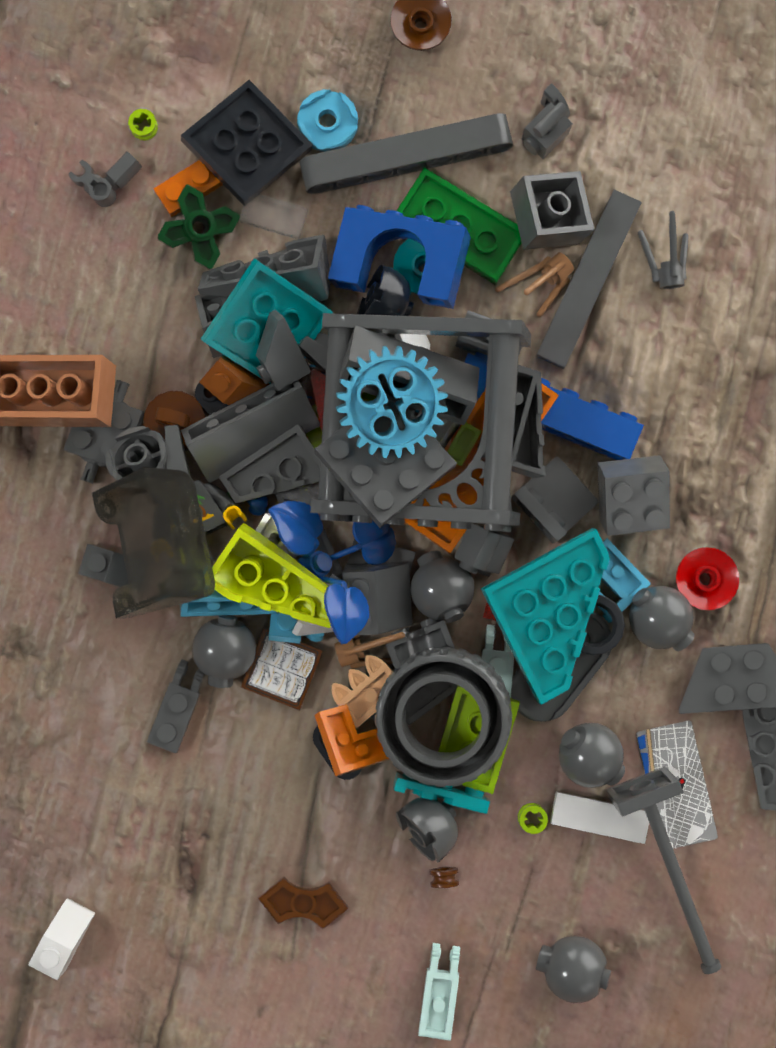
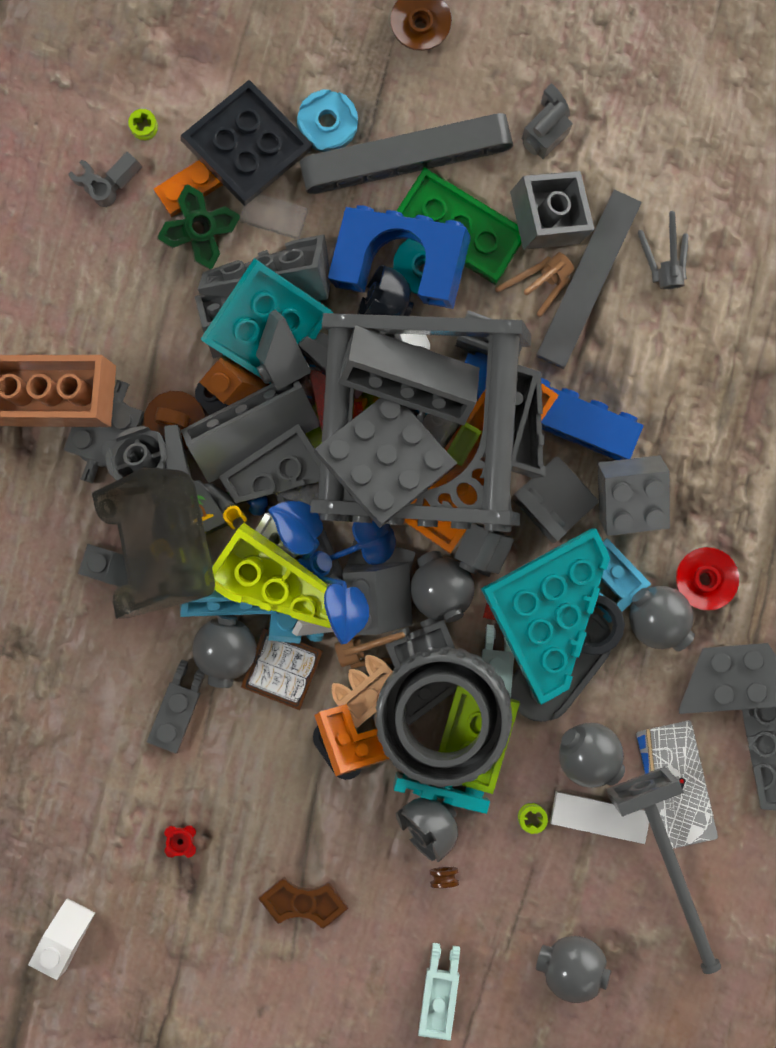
medium azure gear [336,346,448,458] -> none
none -> red plate [164,825,196,858]

